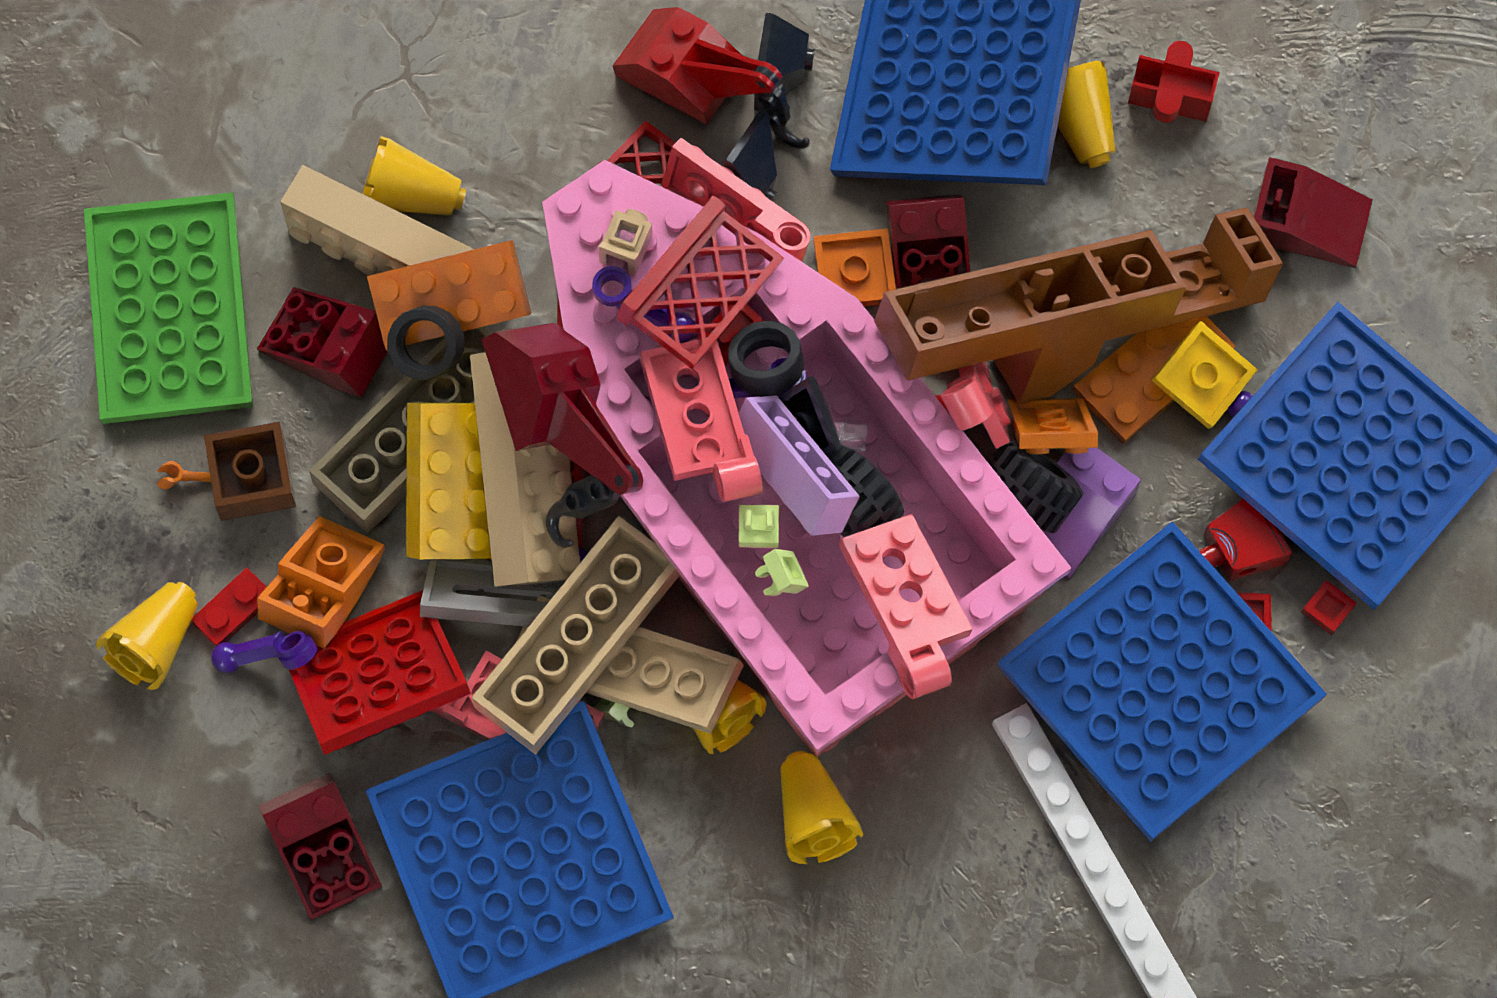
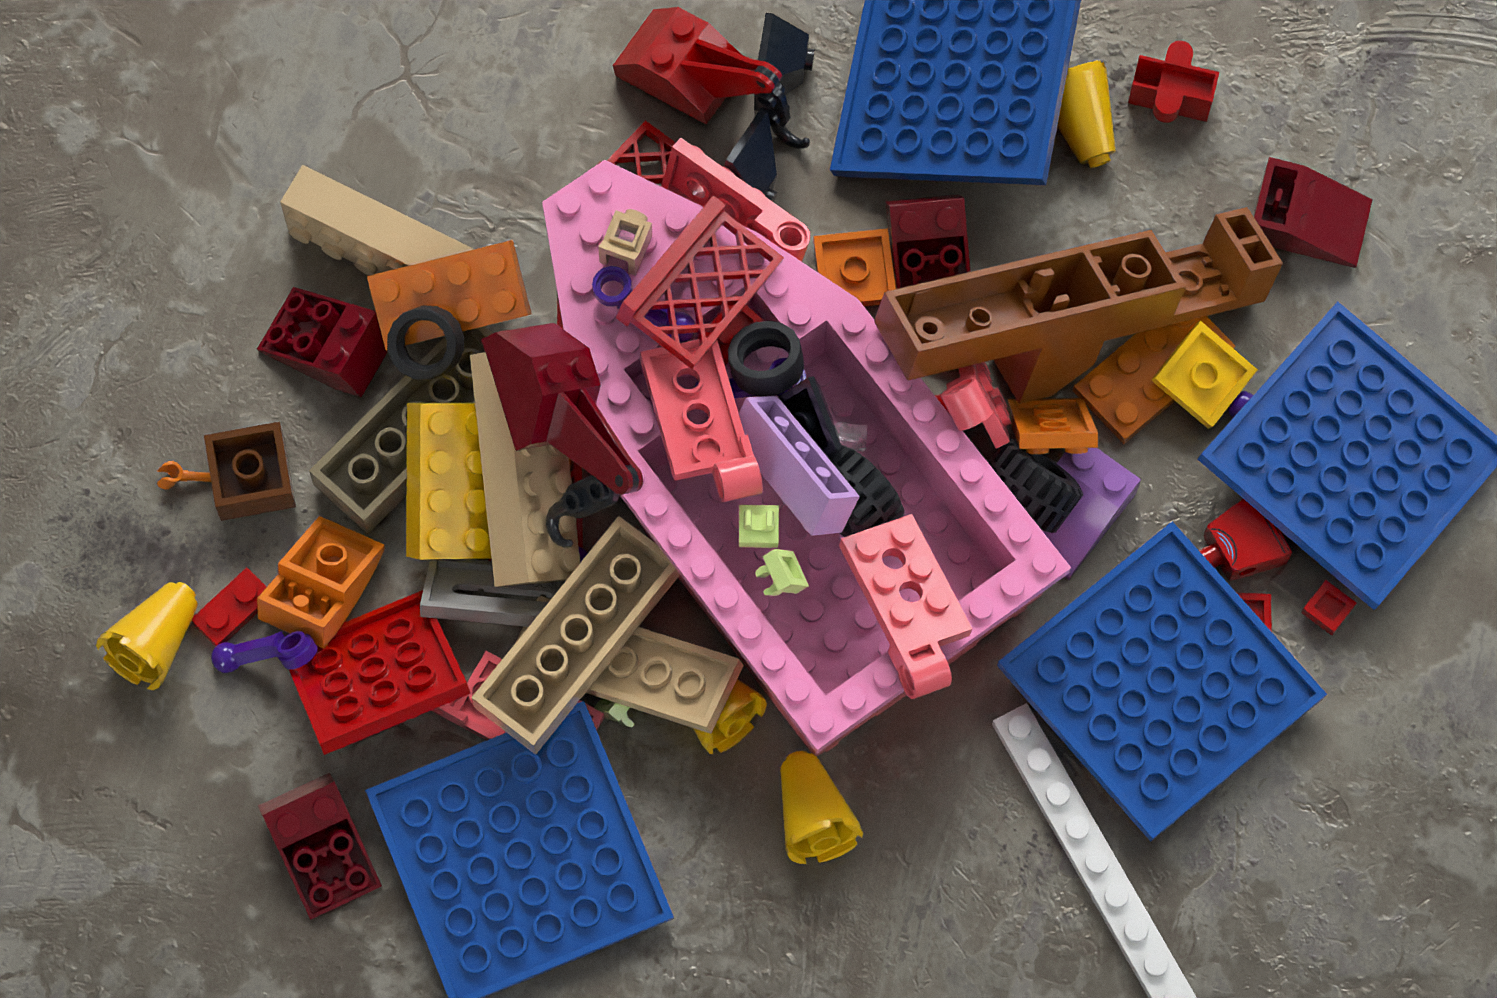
bright green plate [84,192,253,424] -> none
yellow cone [362,136,466,216] -> none

